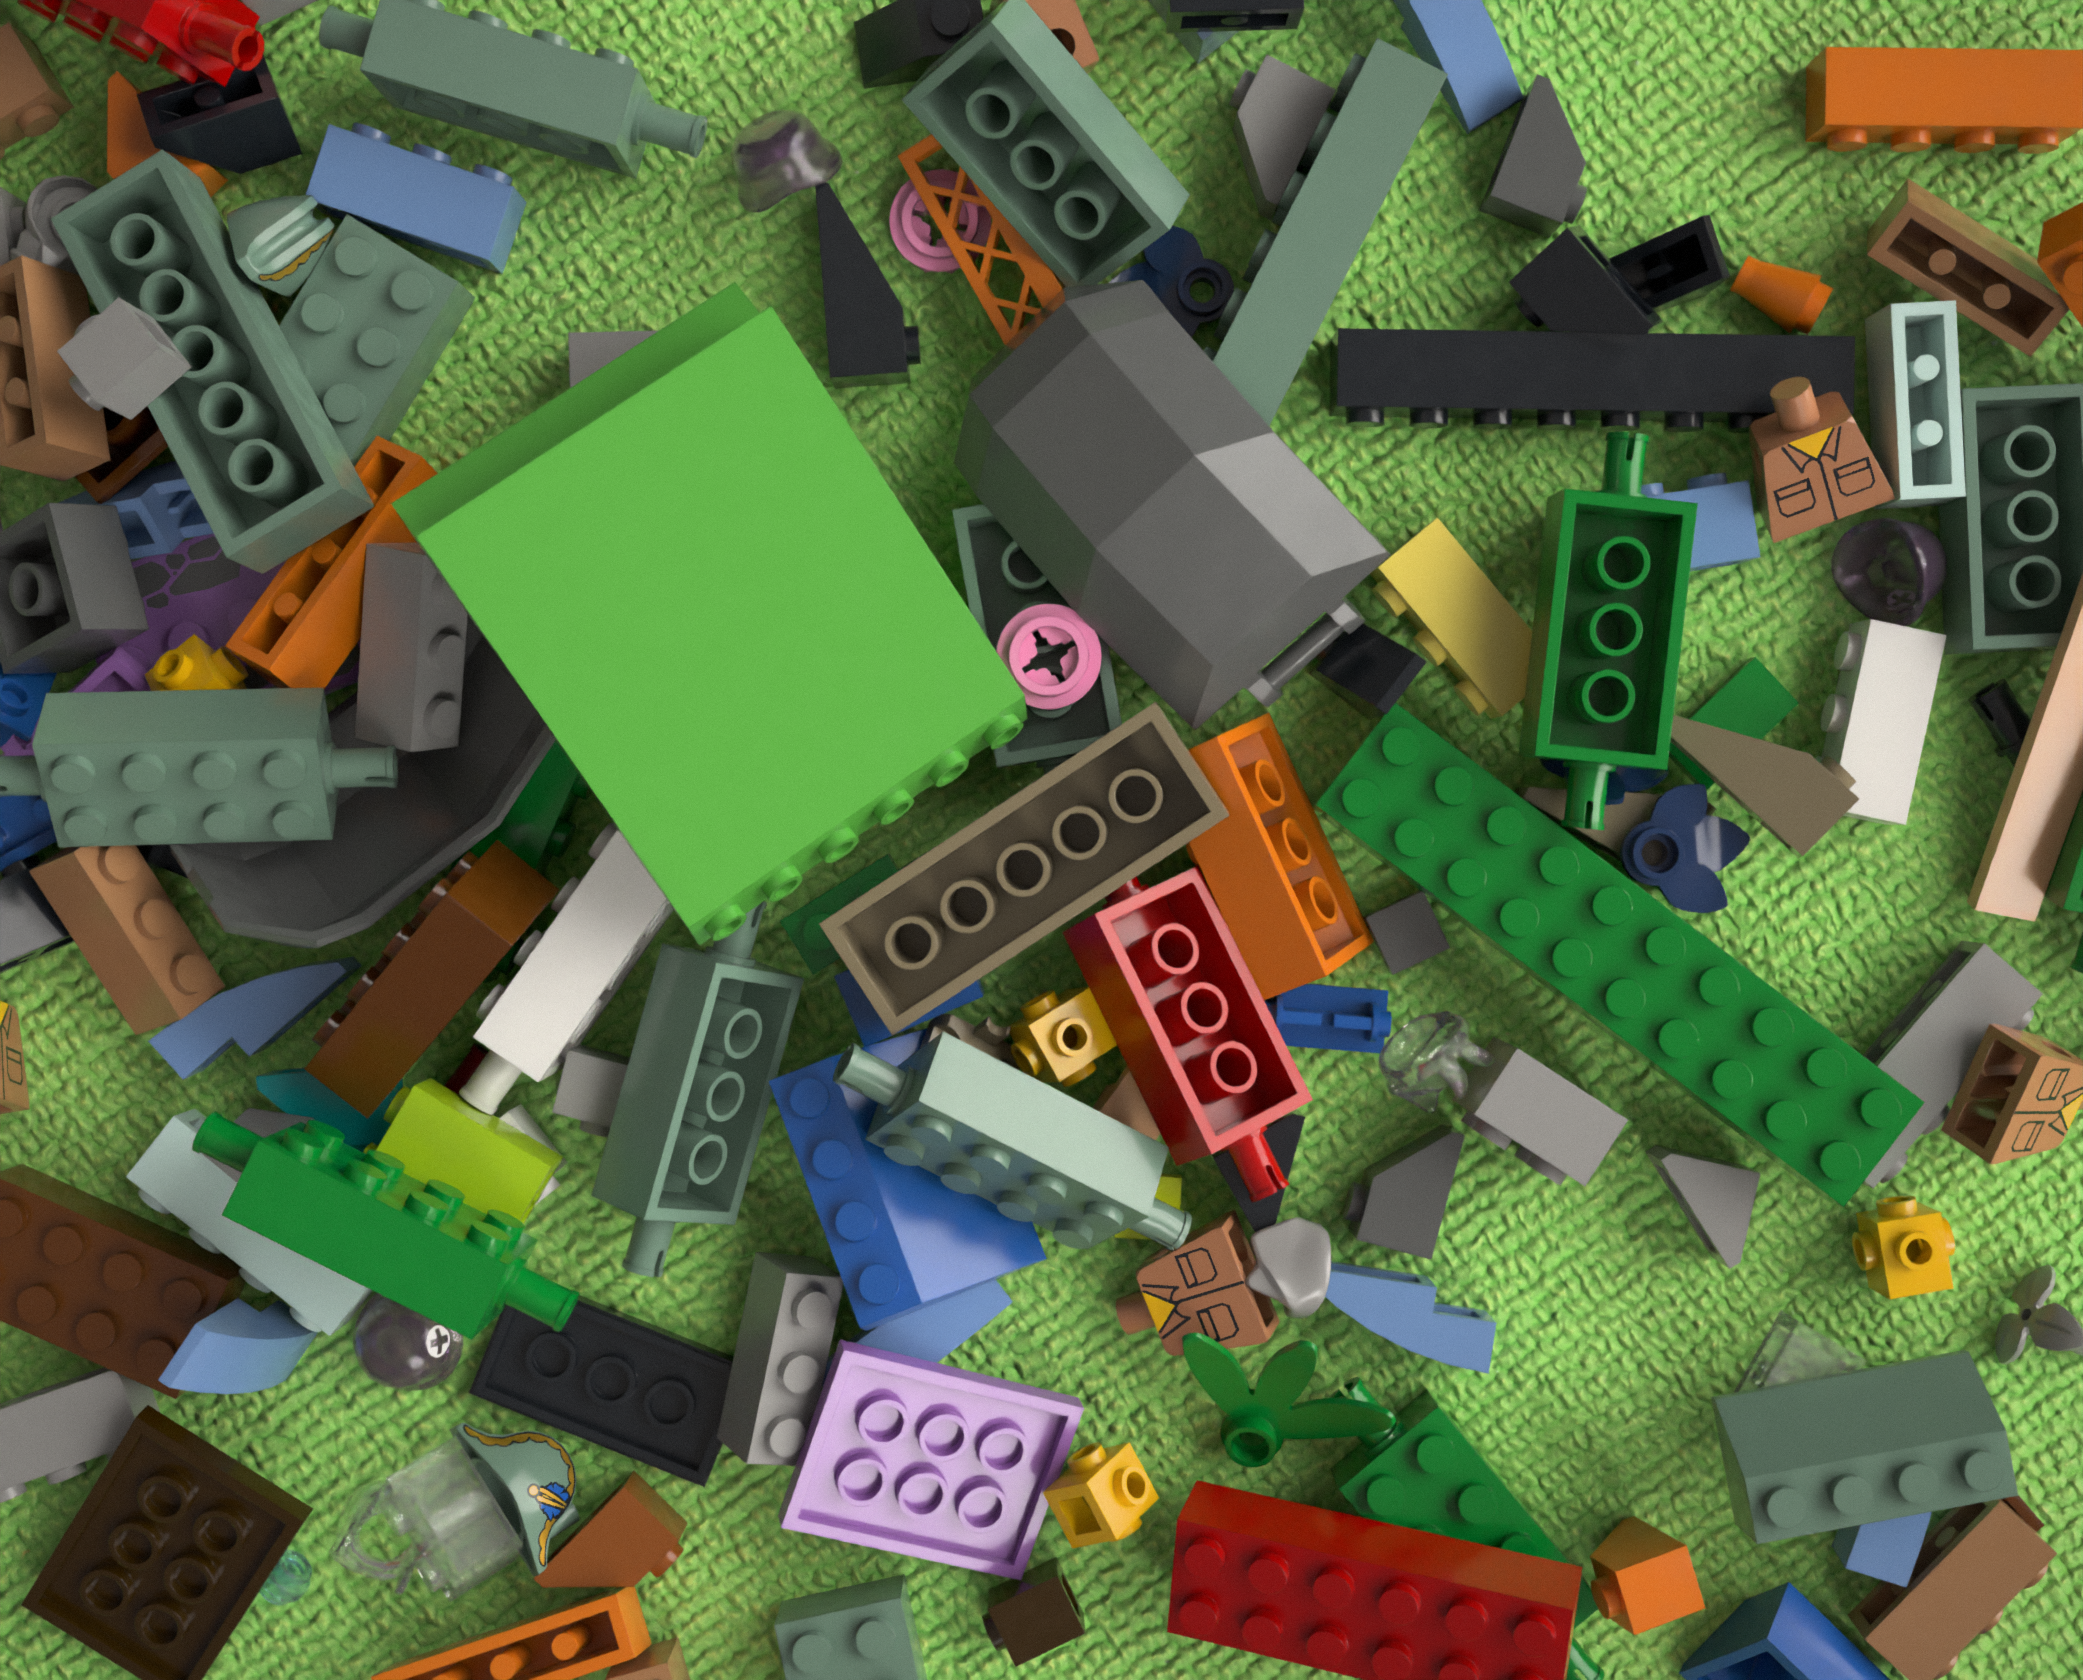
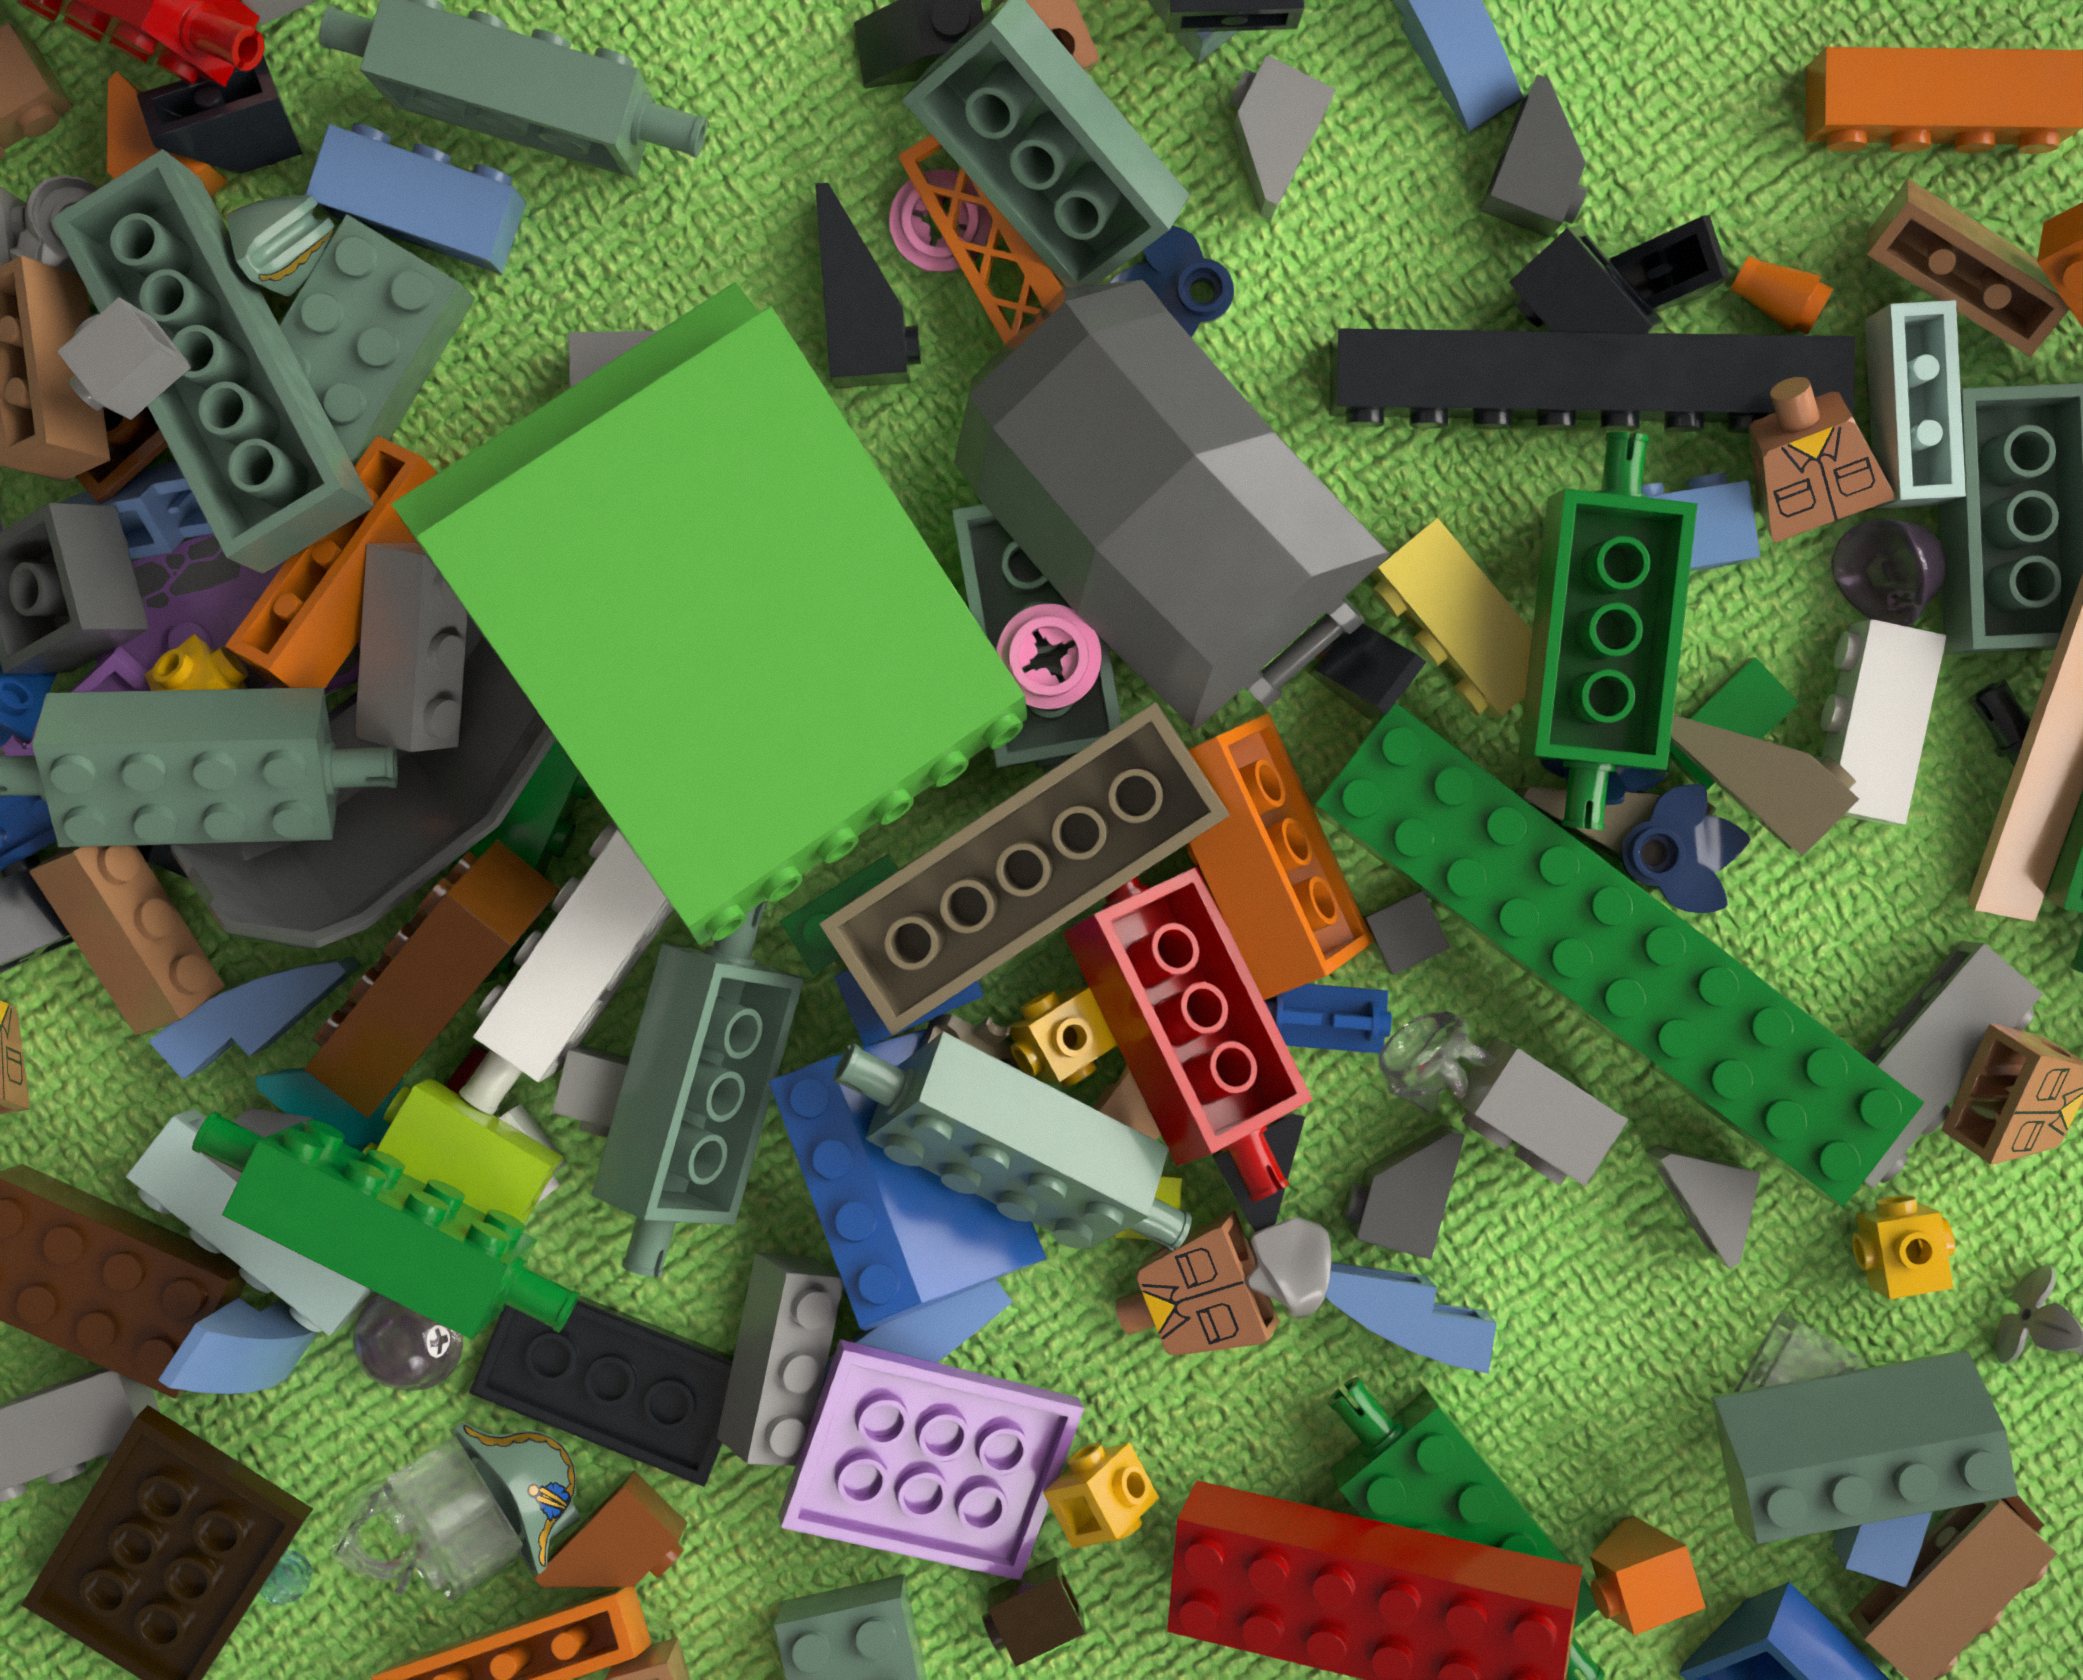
helmet [731,109,843,212] -> none
green plant [1182,1333,1396,1467] -> none
sand green brick [1204,38,1448,426] -> none

